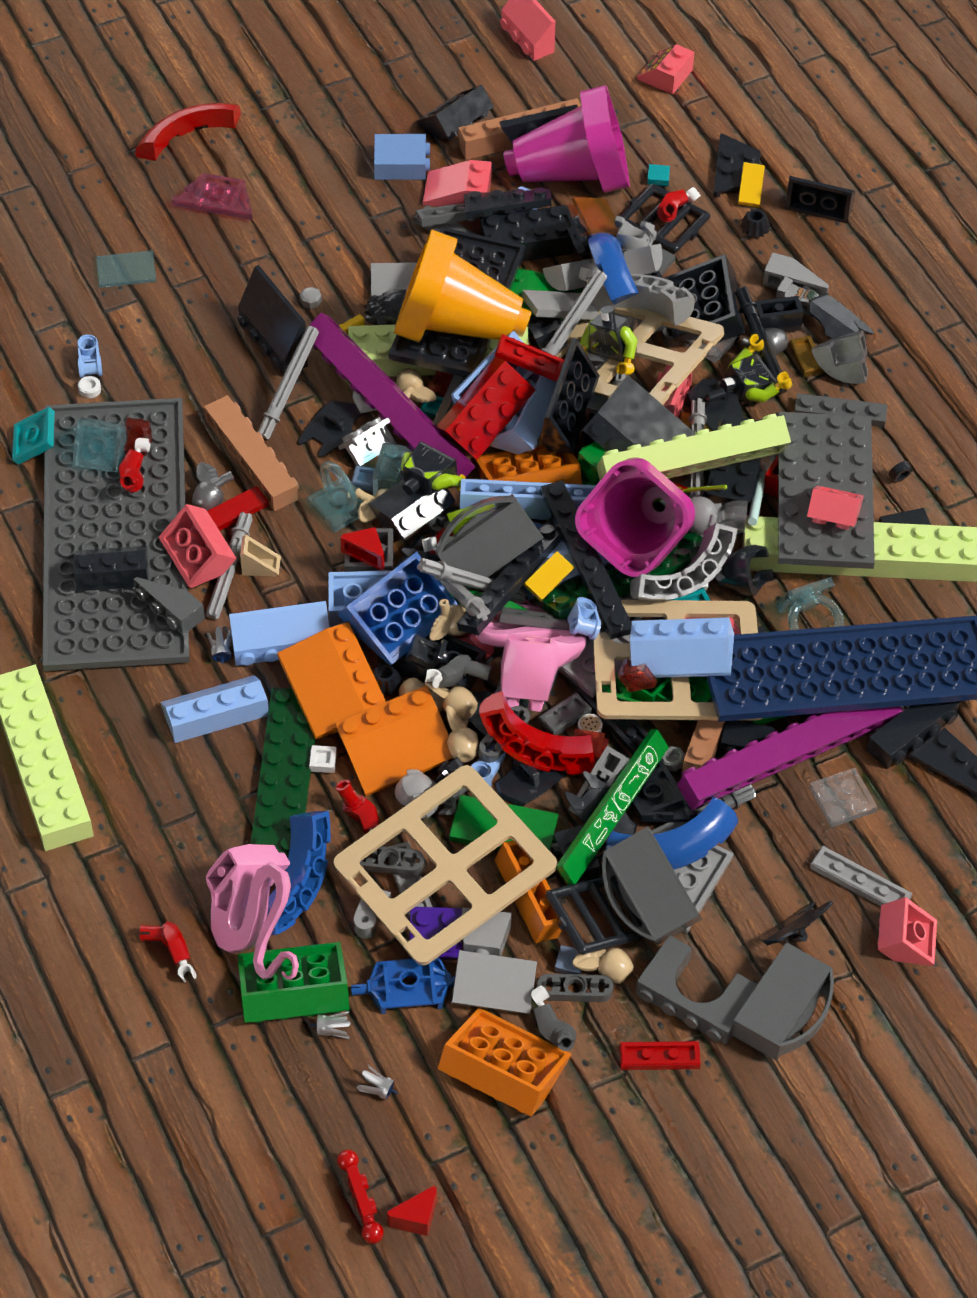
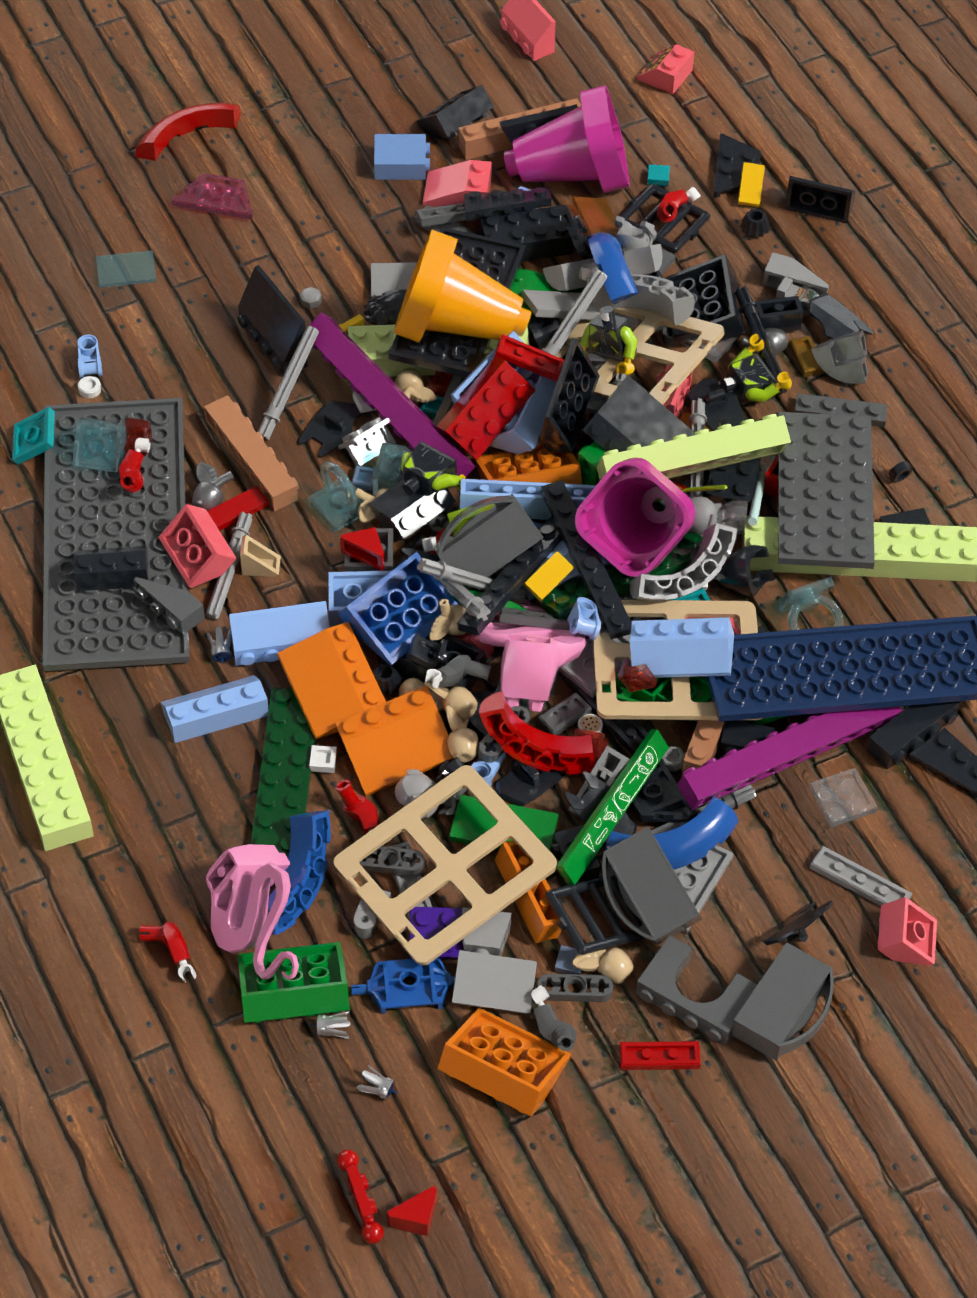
coral slope [807,486,864,530] -> none

